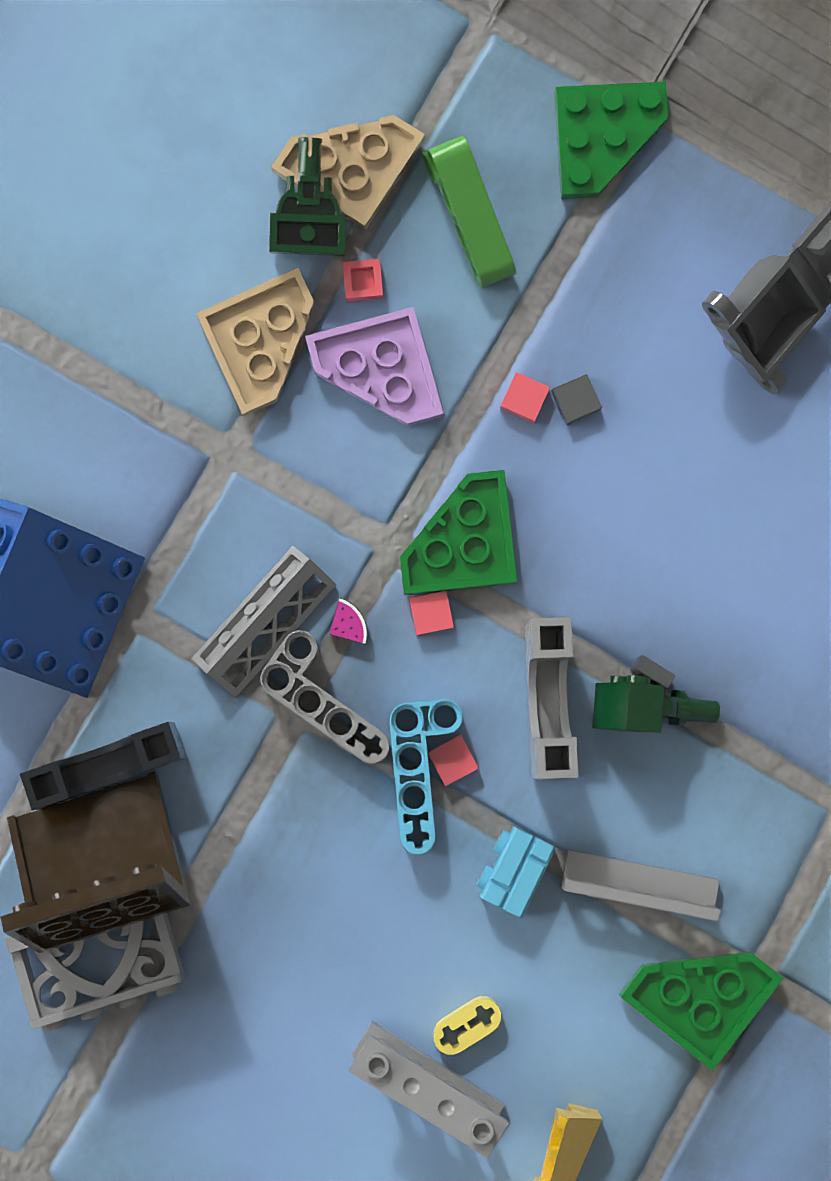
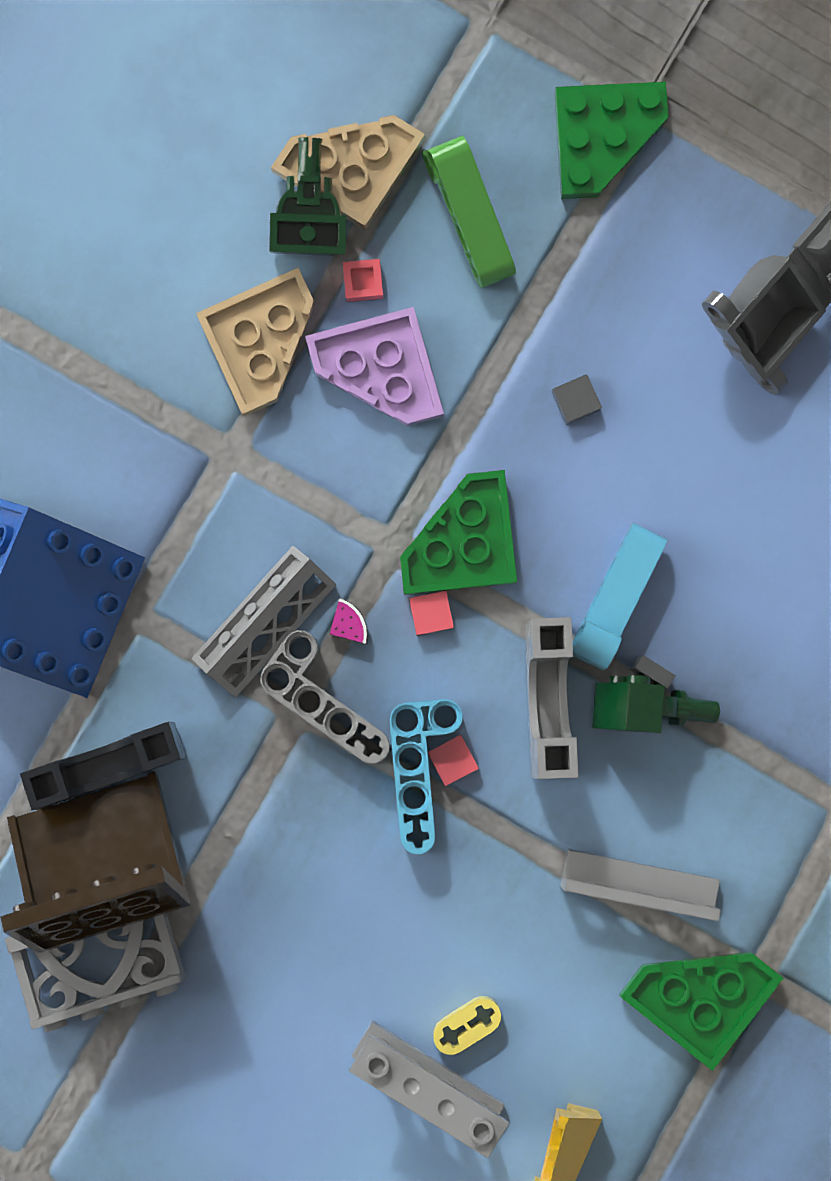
medium azure brick [476,826,556,918] -> none
coral tile [500,372,550,424] -> none
none -> medium azure beam [572,522,667,671]

